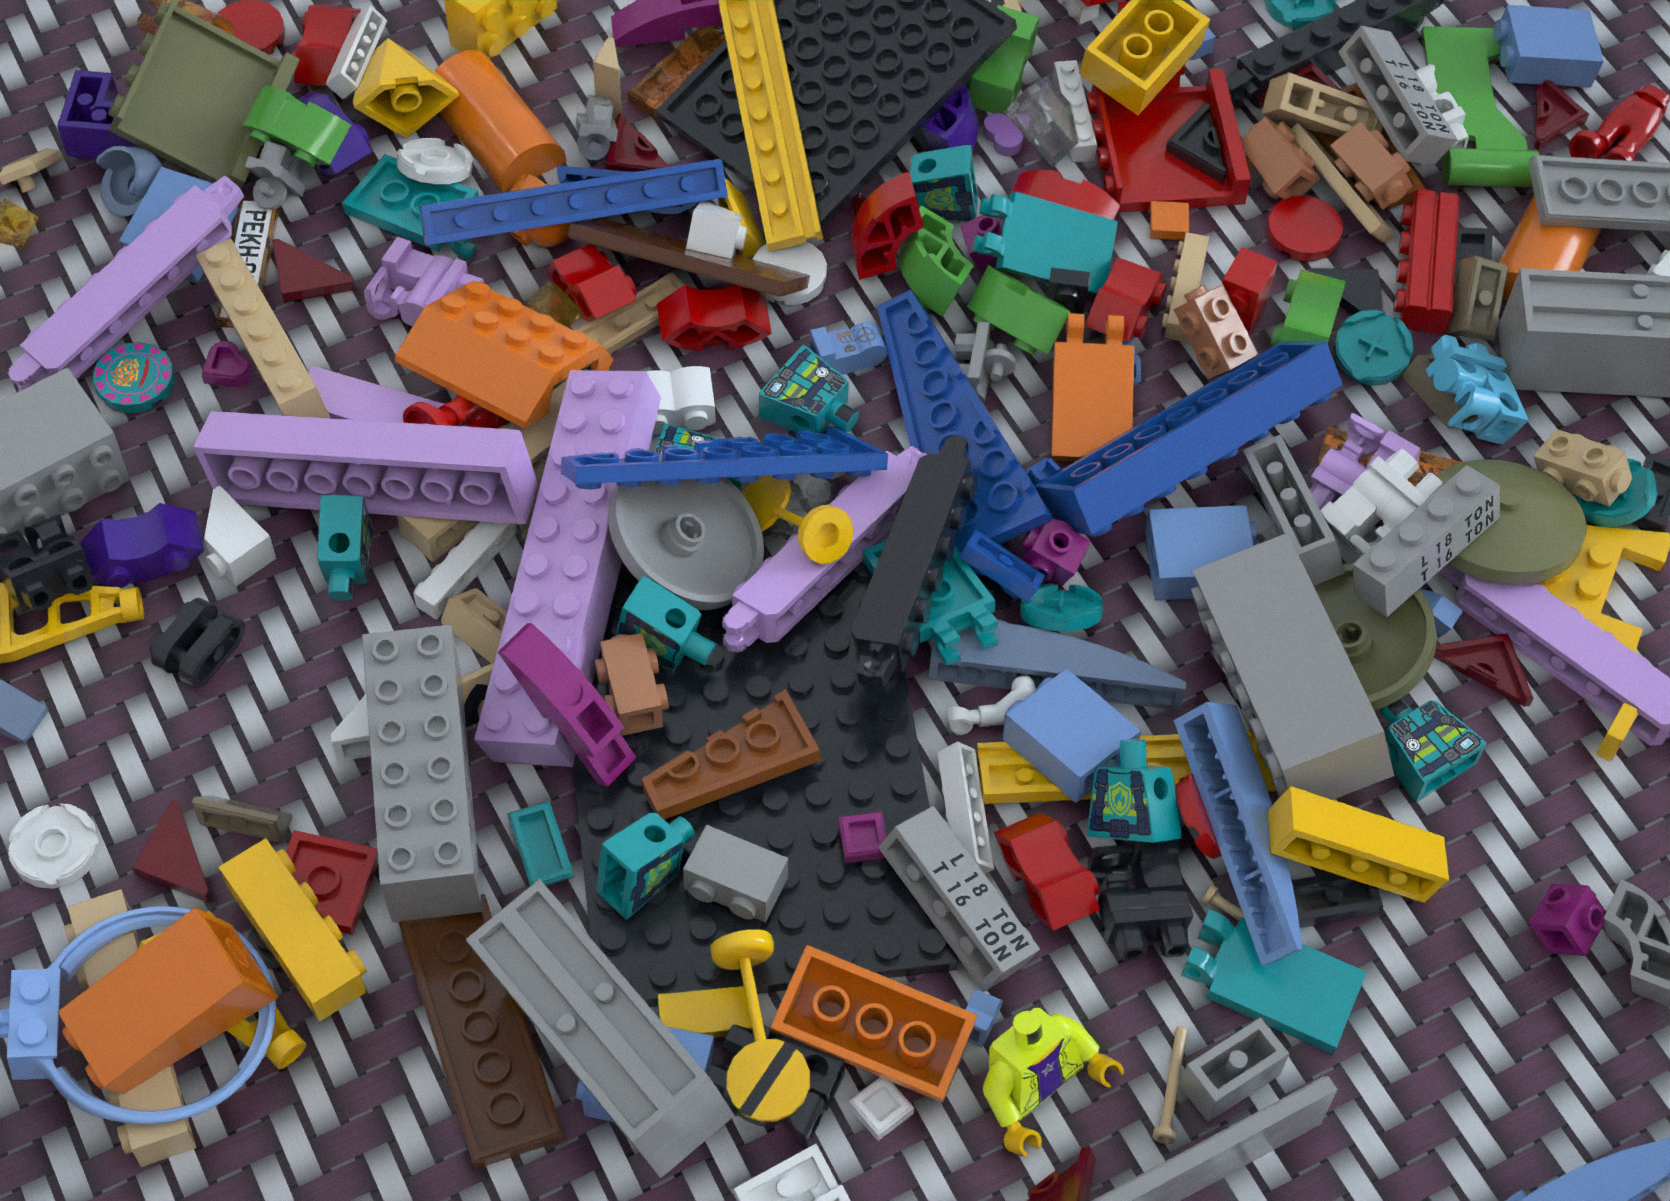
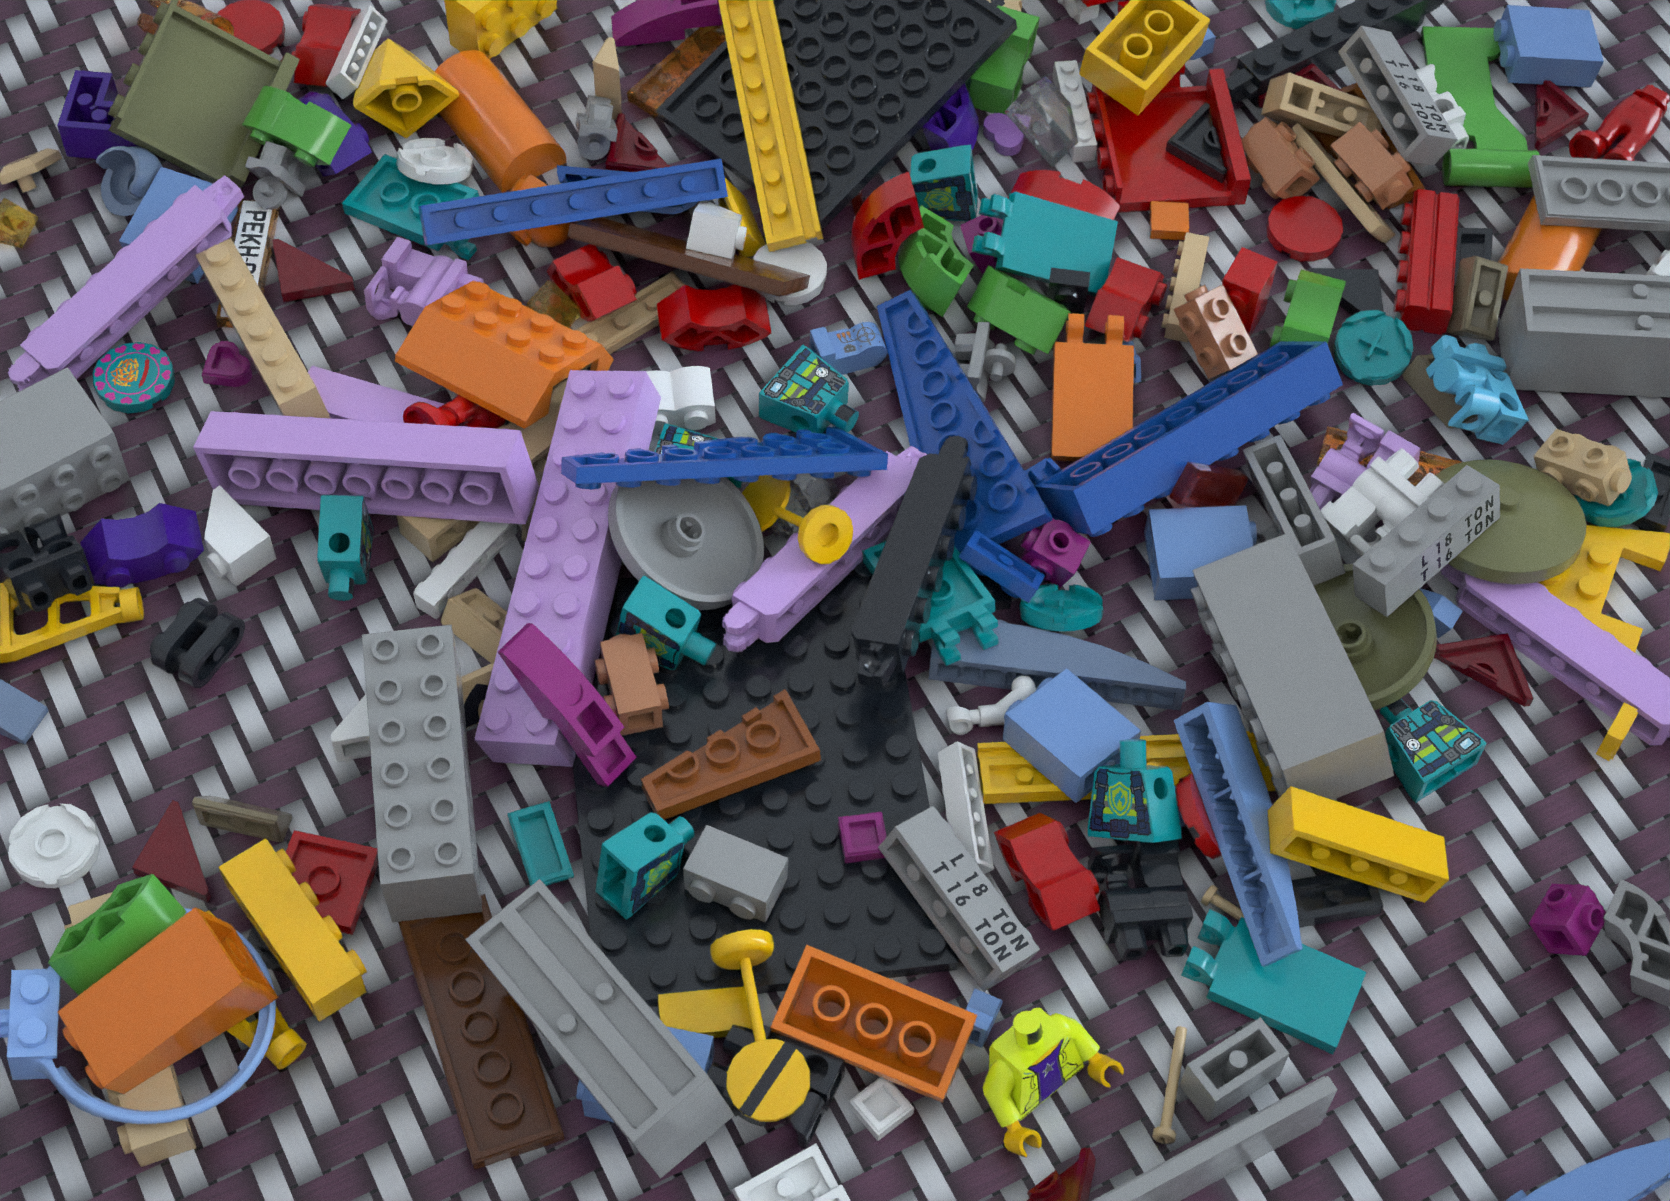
none -> bright green brick [48,874,186,995]
none -> clear red tile [1169,462,1249,508]

